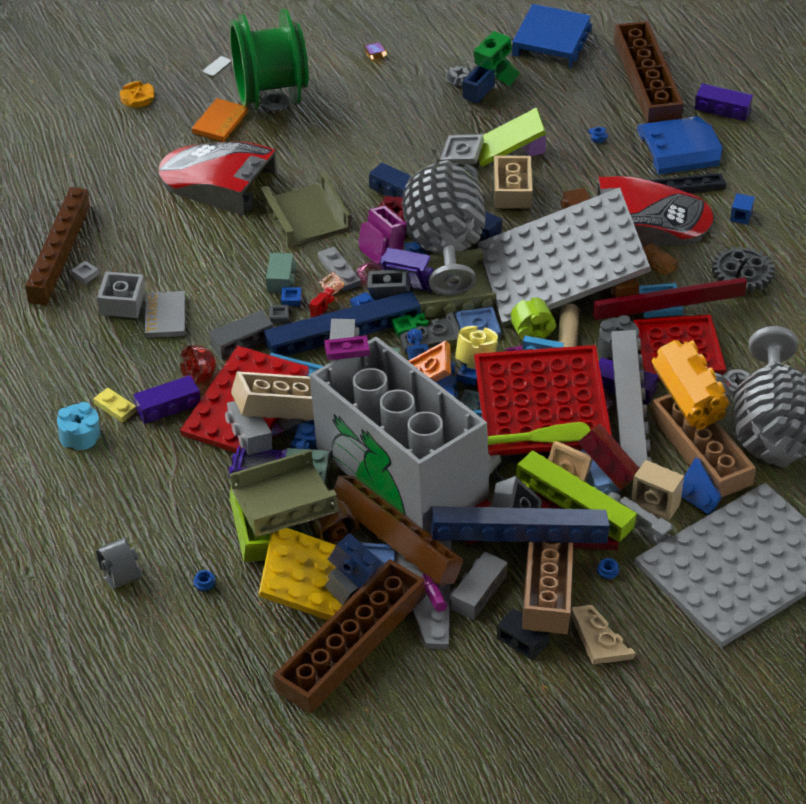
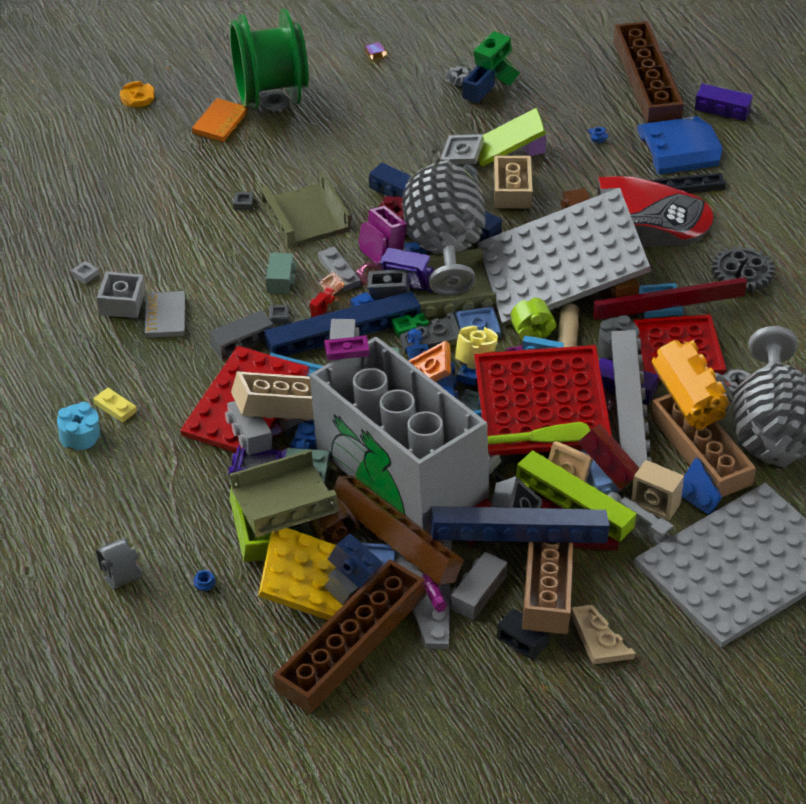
reddish brown brick [25,187,90,305] -> none
dark purple brick [133,375,200,424] -> none
windscreen [159,141,277,215] -> none
clear red cylinder [180,345,217,385] -> none
white sticker [203,56,231,76] -> none
blue plate [281,287,302,306] -> none
blue panel [512,4,593,68] -> none
blue plate [597,558,619,579] -> none
clear orange plate [643,243,679,275] -> none
blue brick [730,193,755,225] -> none

